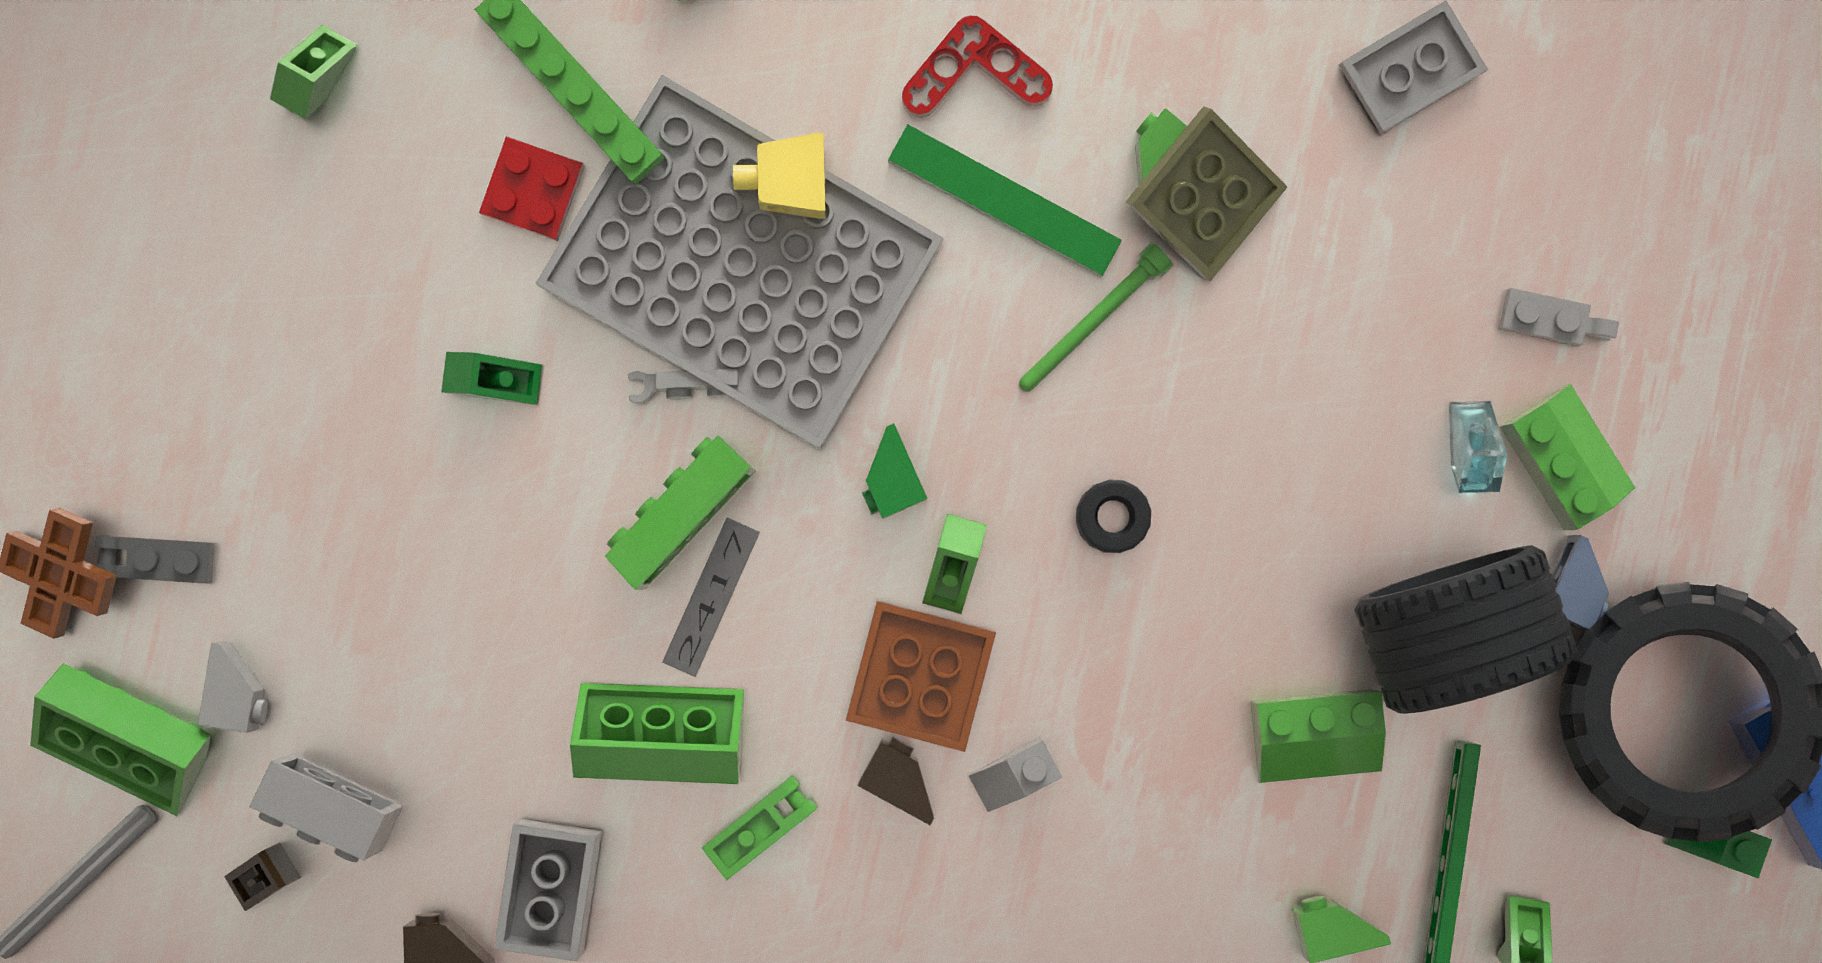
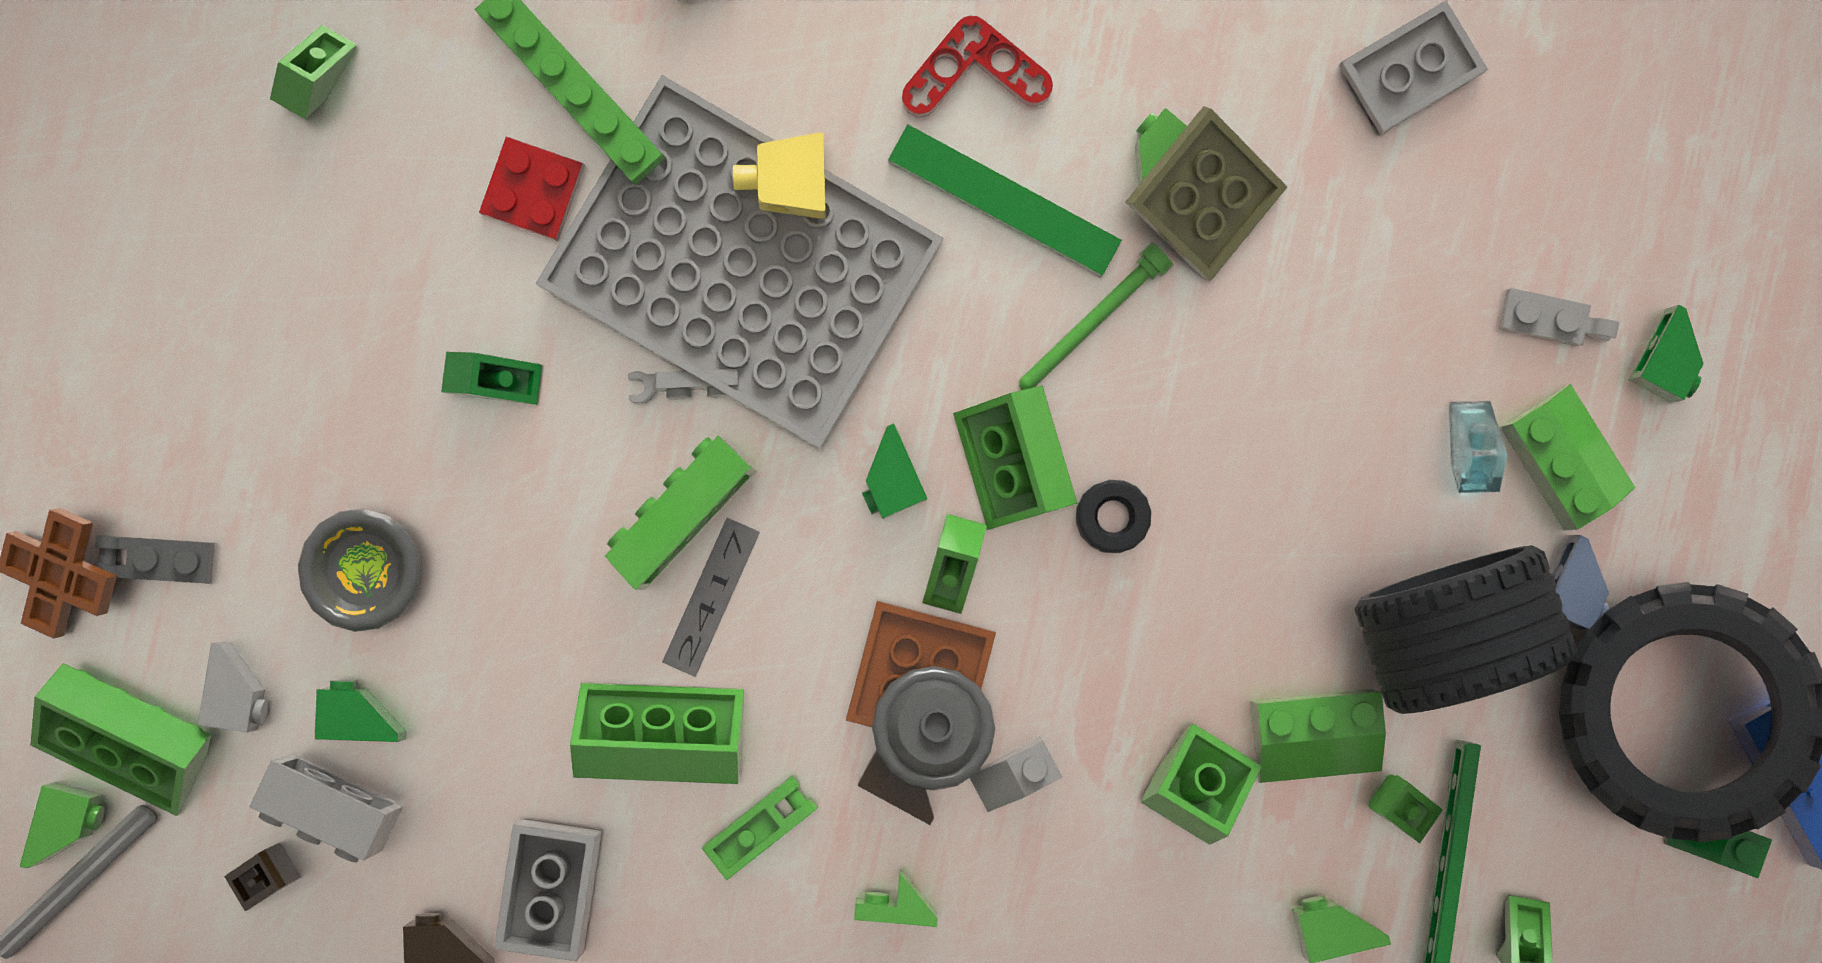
none -> bright green slope [20,782,105,868]
none -> dark grey piece [298,508,421,632]
none -> green slope [314,680,407,742]
none -> bright green slope [854,869,938,927]
none -> dark grey piece [872,666,995,791]
none -> bright green slope [953,385,1078,530]
none -> bright green slope [1141,723,1262,845]
none -> bright green slope [1368,774,1443,843]
none -> green slope [1628,305,1704,403]

